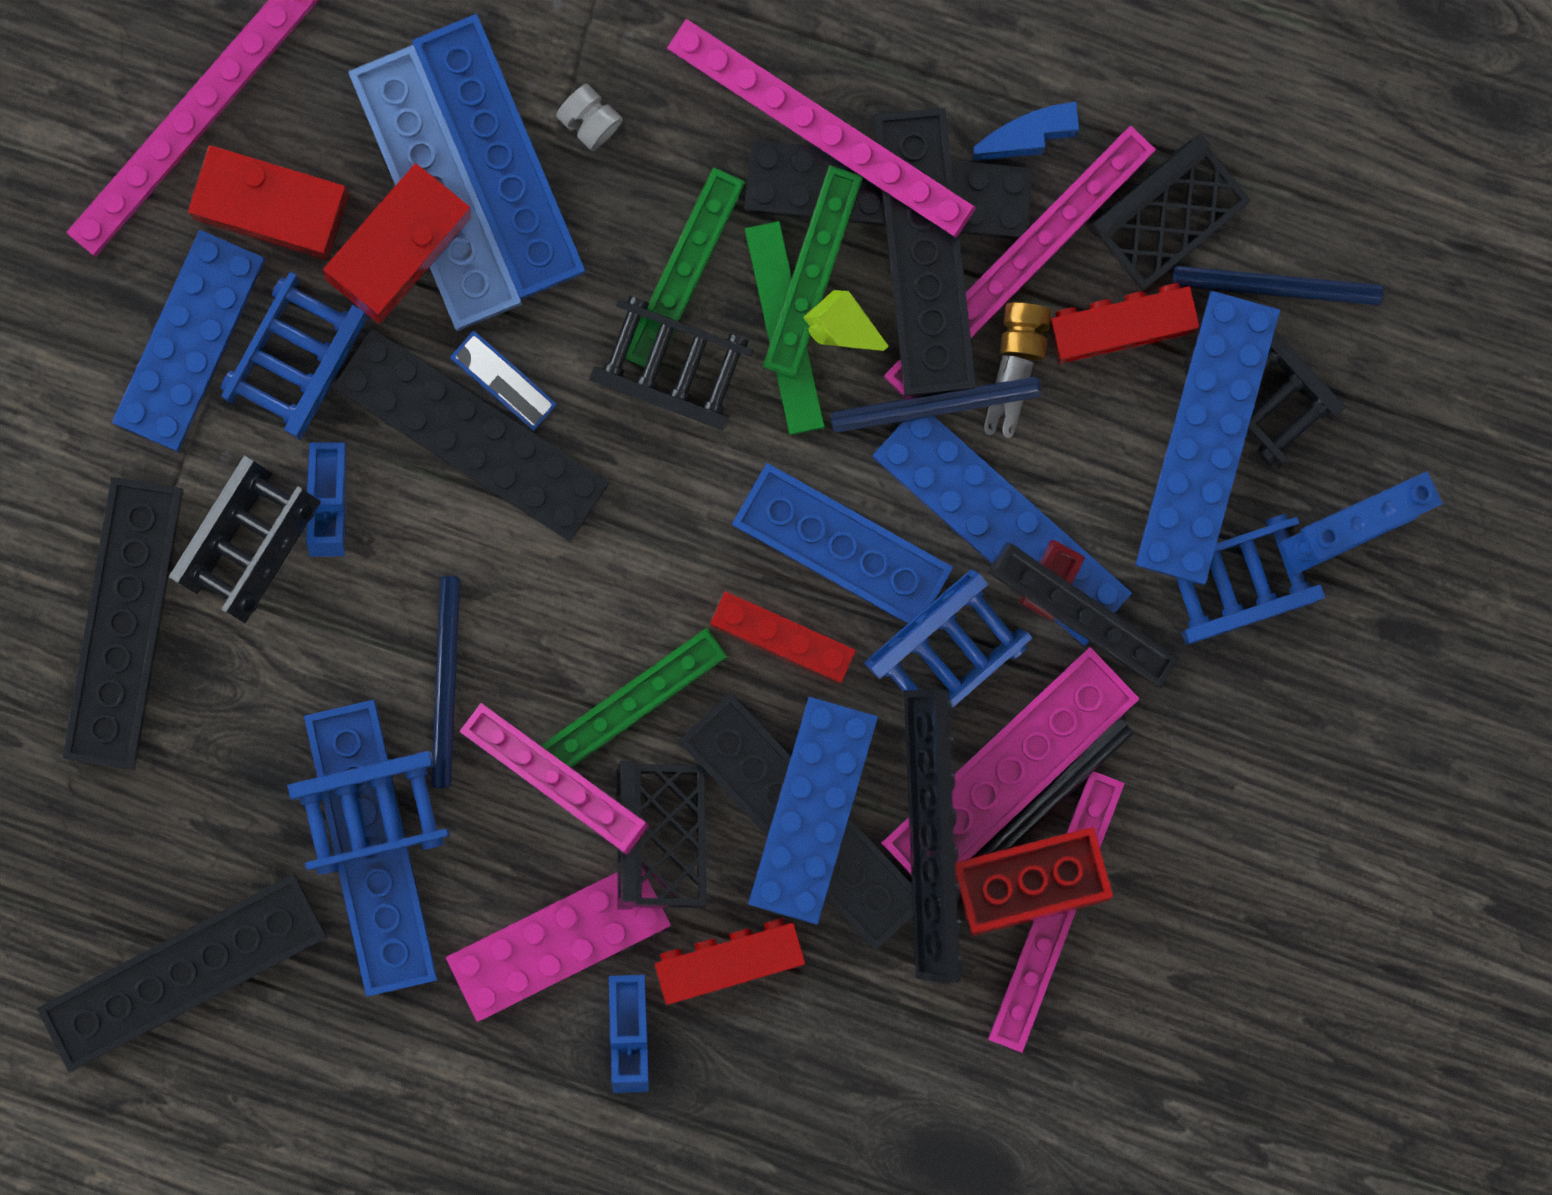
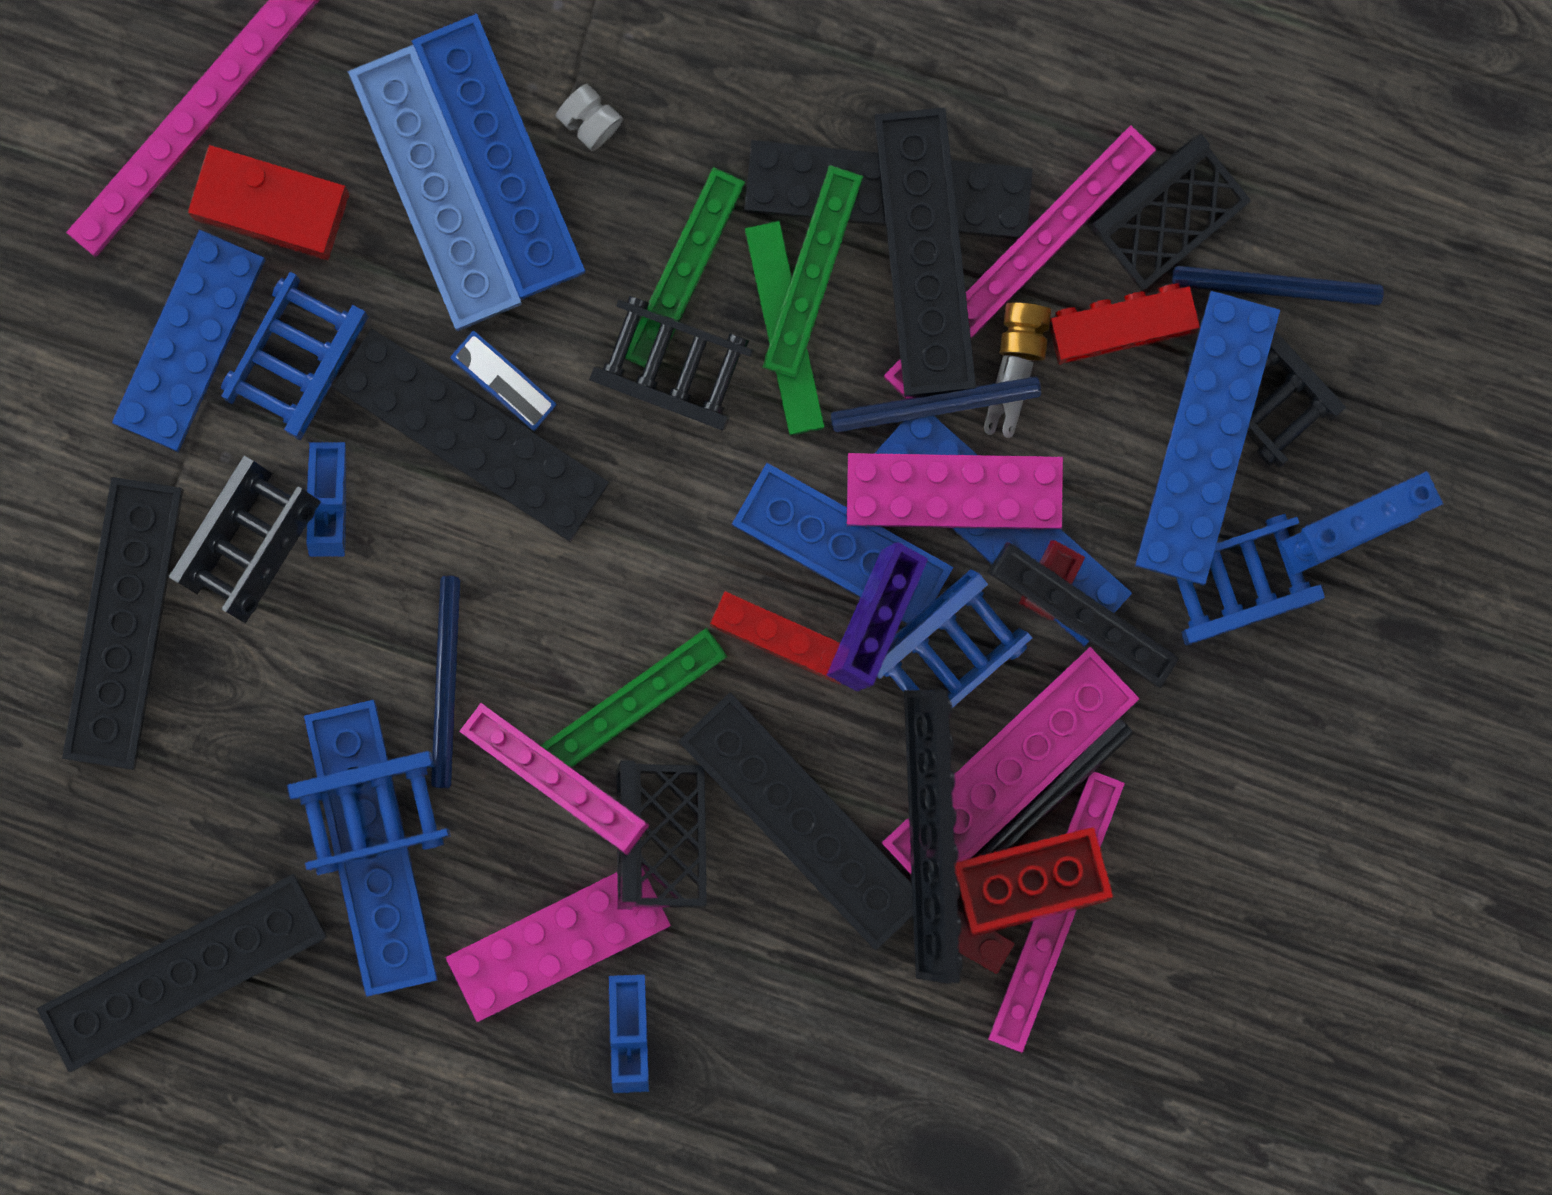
red brick [323,163,471,324] -> none
red brick [654,918,805,1005] -> none
dark pink plate [667,19,976,238] -> none
blue plate [748,697,878,925] -> none
lime slope [803,290,889,351] -> none
blue slope [972,102,1079,161] -> none
none -> dark purple brick [827,542,928,692]
none -> dark pink plate [847,453,1063,530]
none -> dark red plate [957,910,1015,974]

